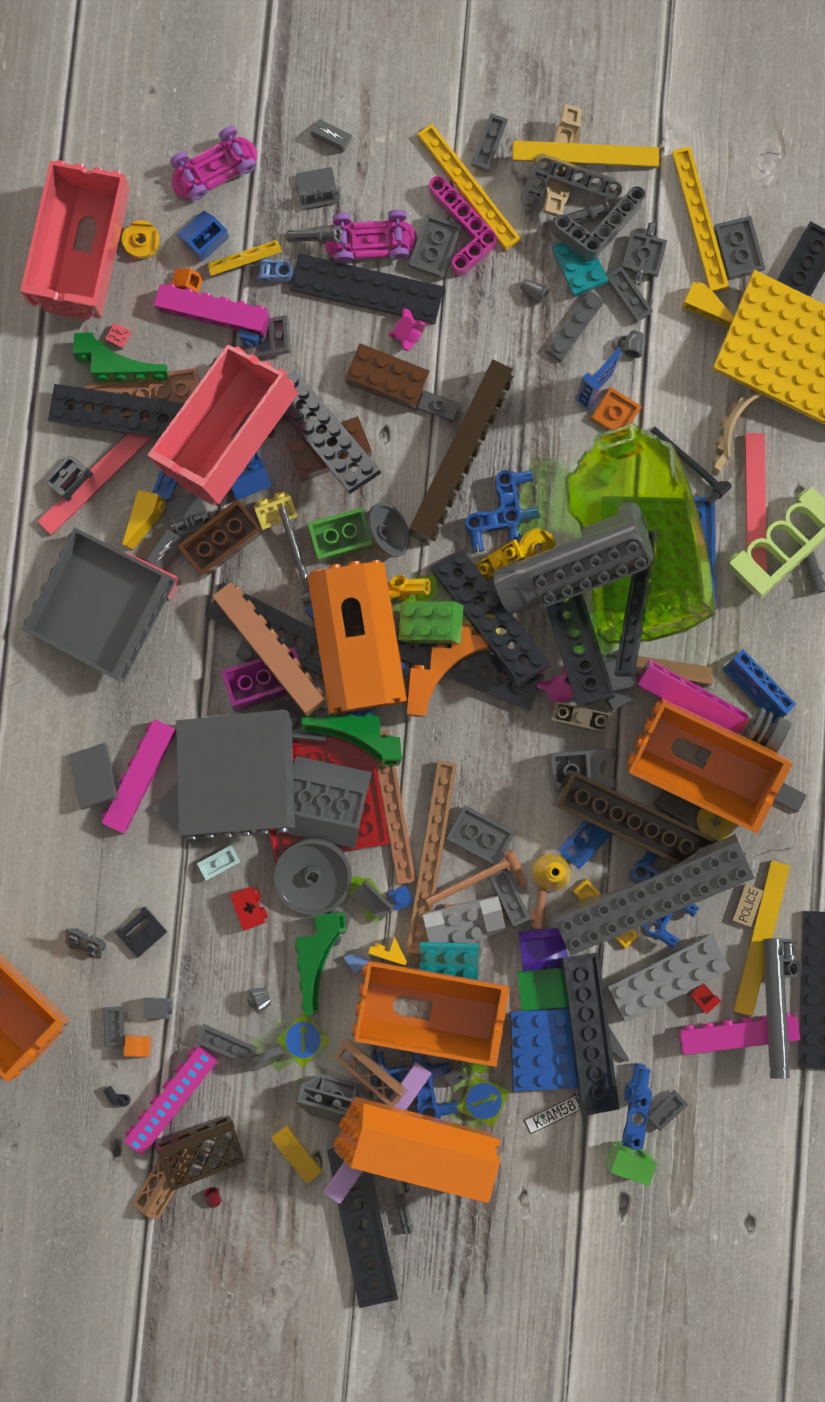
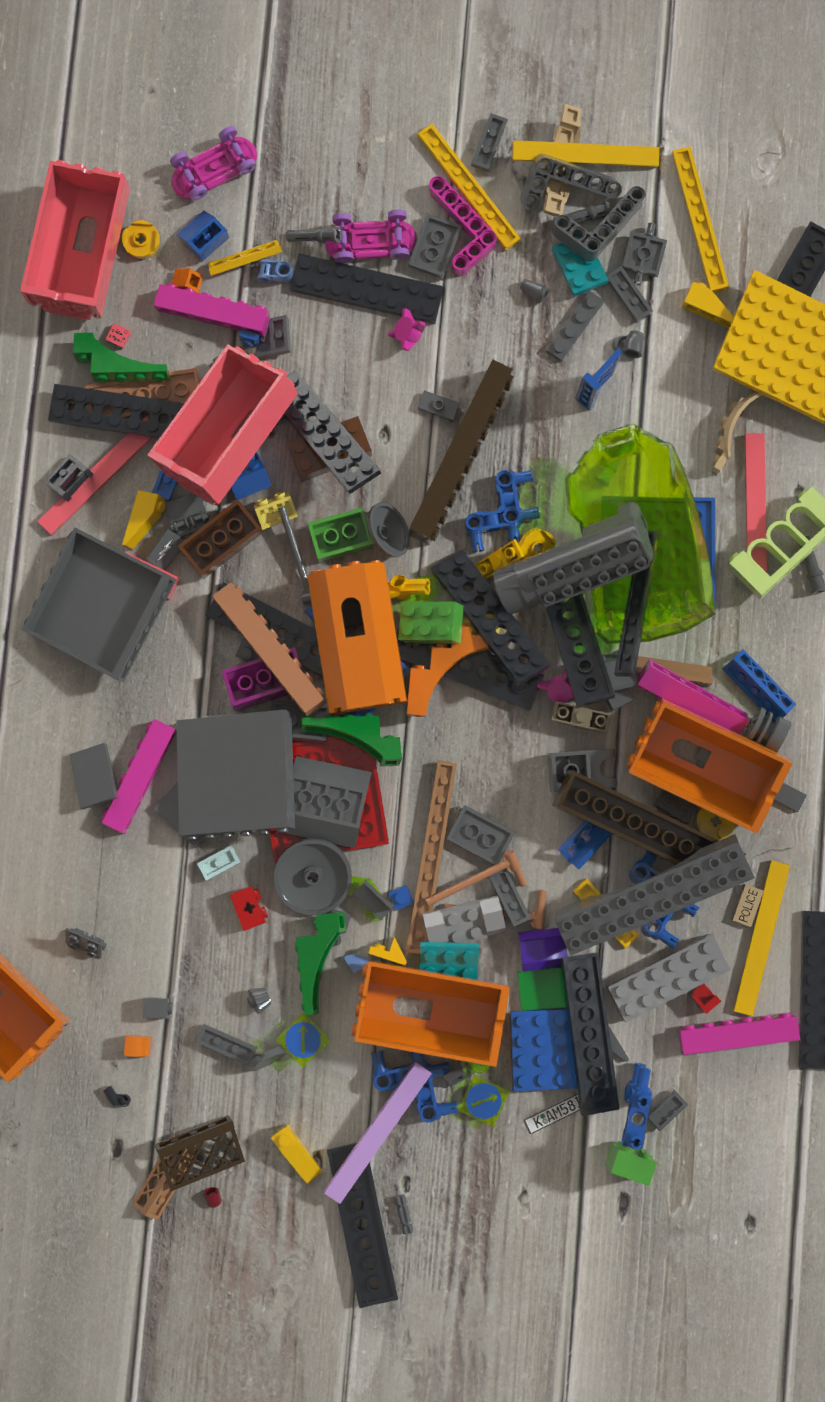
dark grey plate [103,1006,125,1047] -> none
black plate [115,906,168,958] -> none
dark pink brick [124,1045,218,1156] -> none
dark grey hinge [295,167,339,209] -> none
dark grey wedge [296,1074,372,1123] -> none
dark grey slope [311,119,352,152] -> none
orange panel [333,1096,500,1203] -> none
medium nougat fence [334,1038,408,1107] -> none
reddish brown brick [345,343,430,411] -> none
nougat tile [376,730,416,885] -> none
yellow cone [532,853,571,892] -> none
orange tile [590,387,642,439] -> none
black bar [650,426,732,507] -> none
dark grey plate [714,216,765,279] -> none
dark grey piece [763,938,802,1079] -> none

